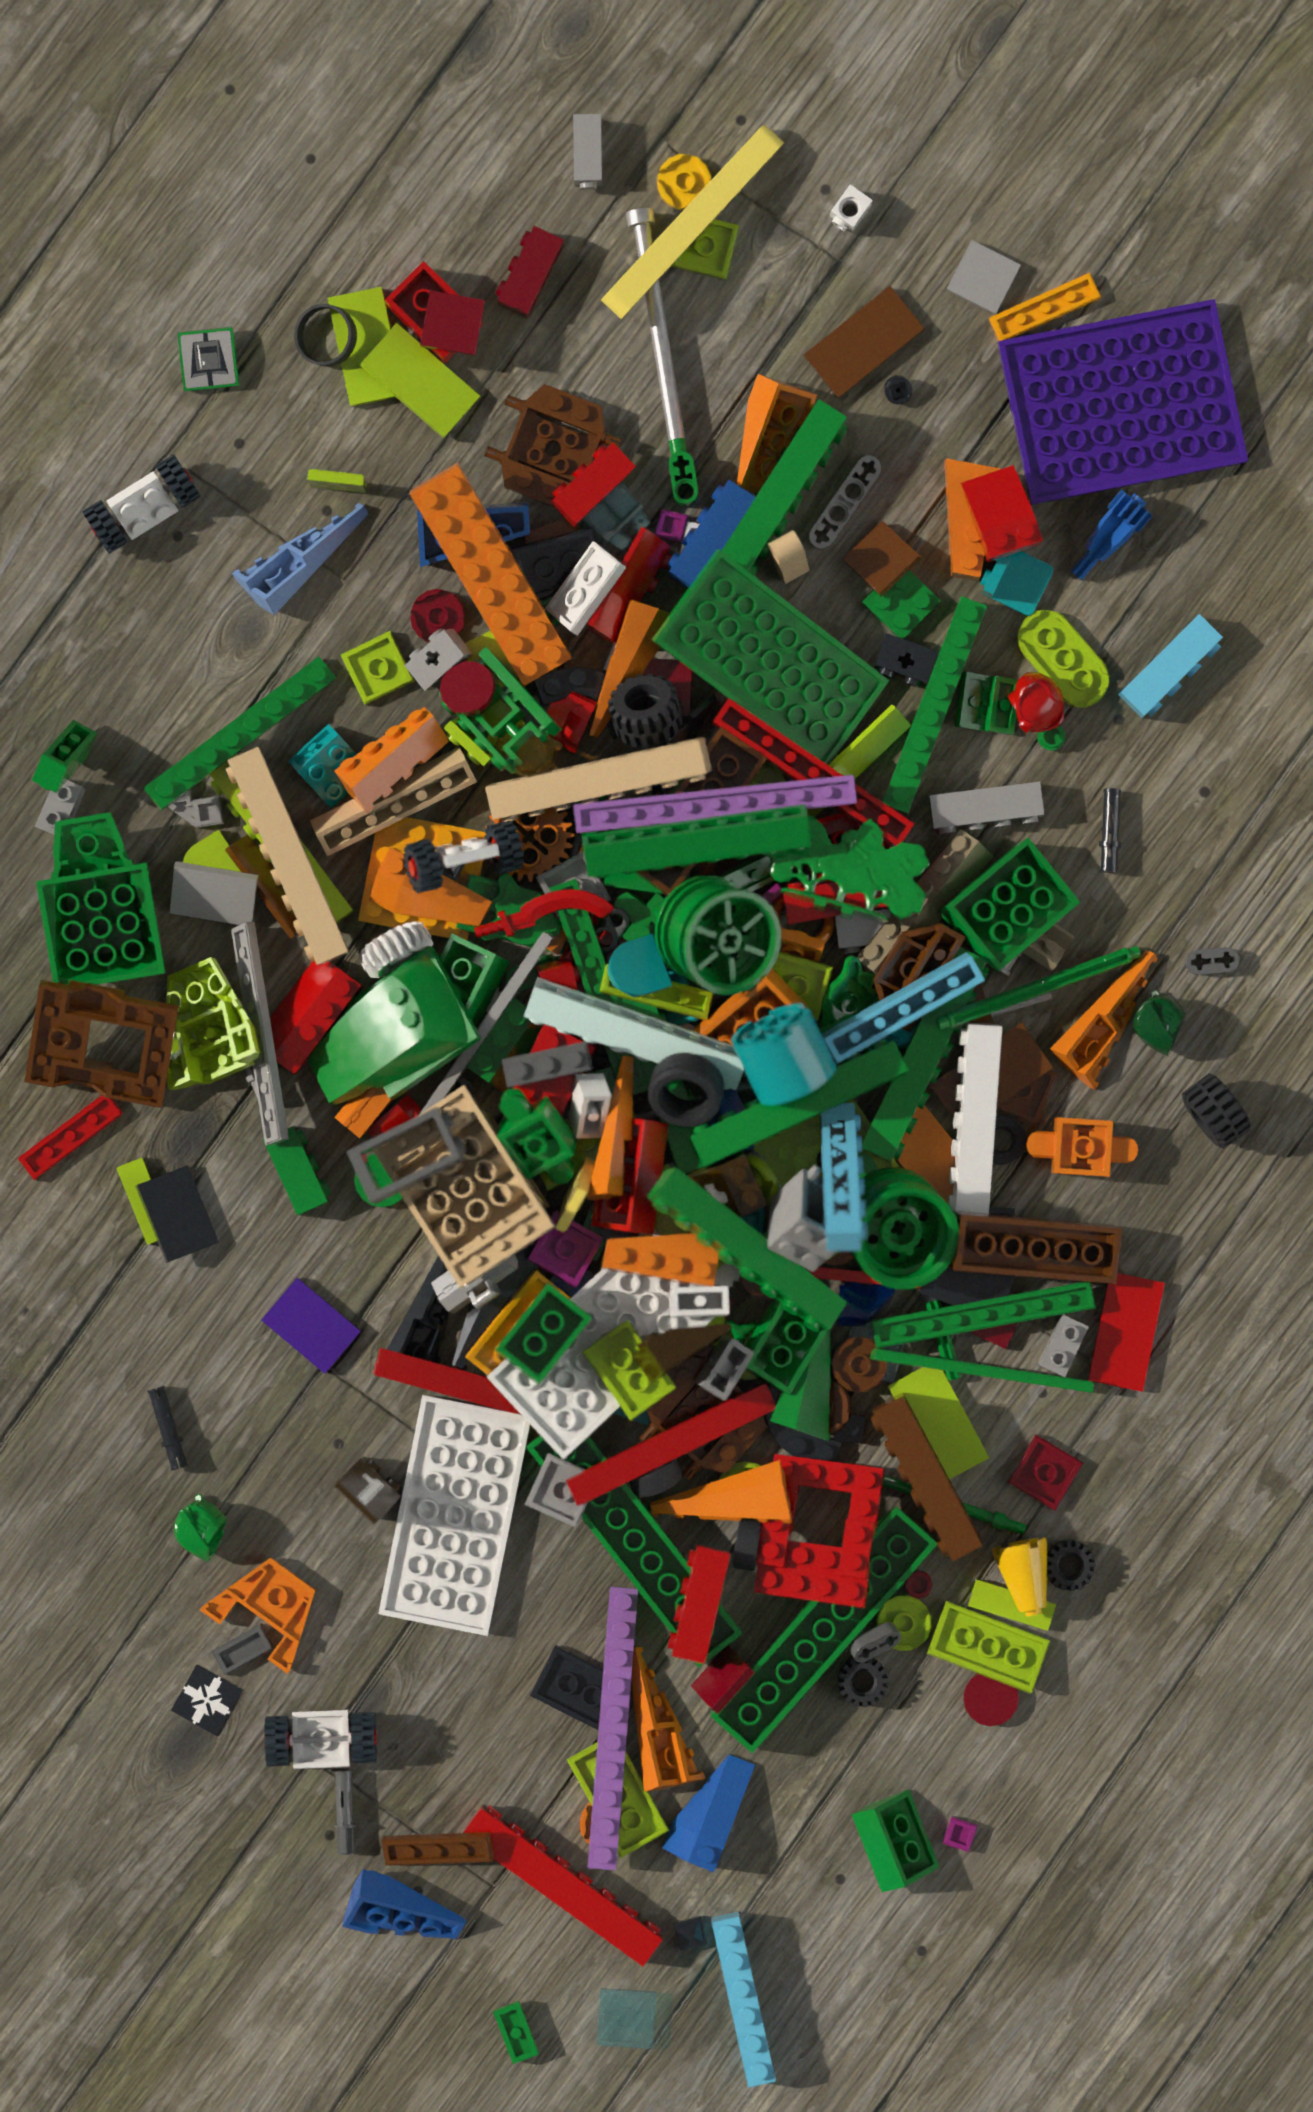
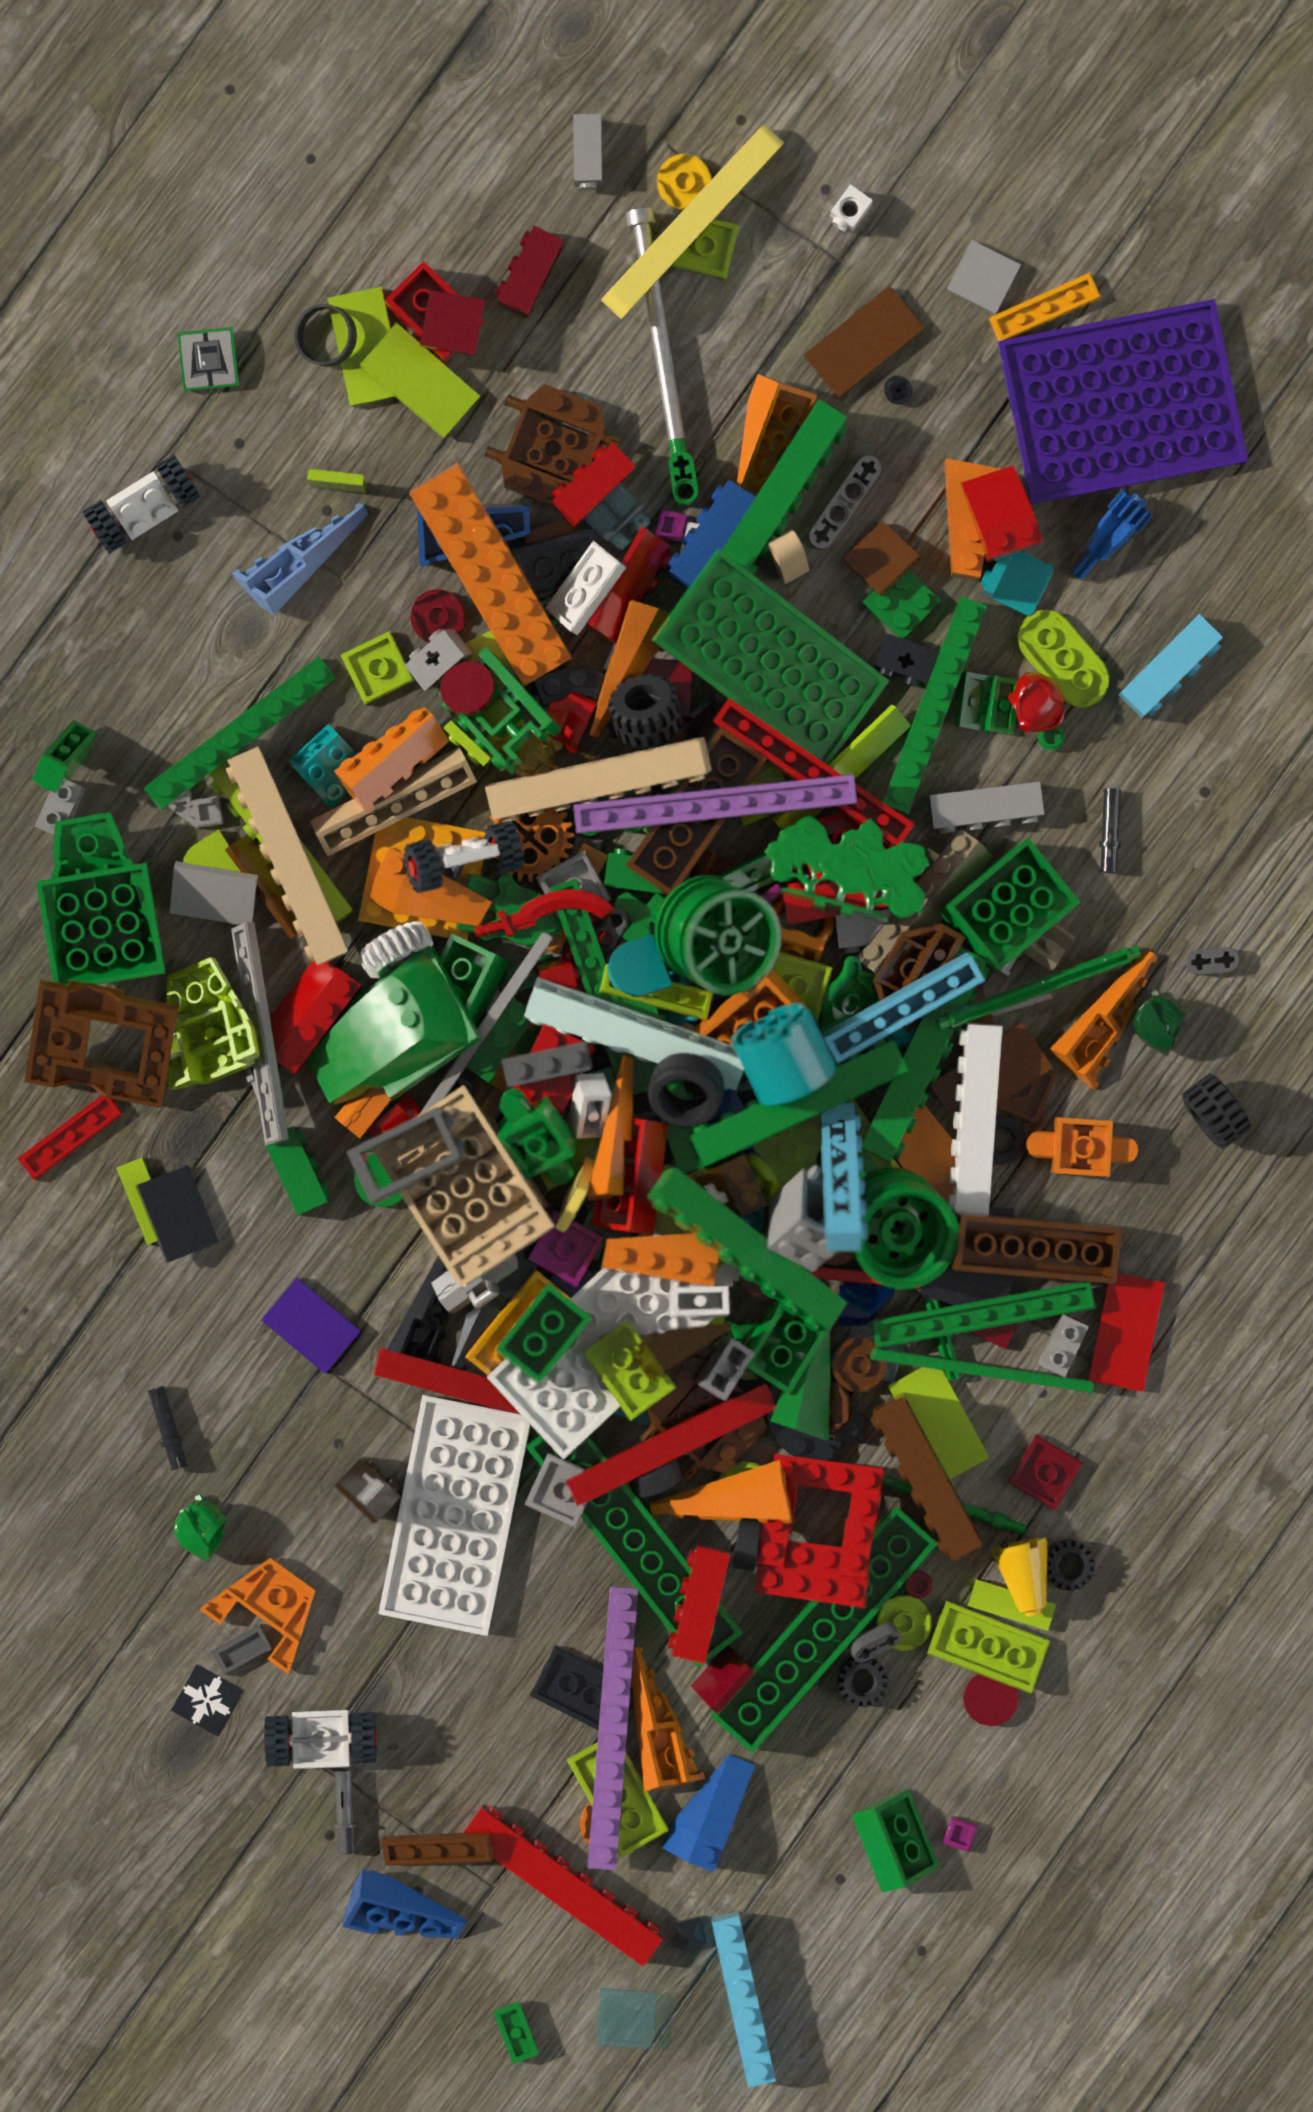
green brick [582,804,811,878] -> none

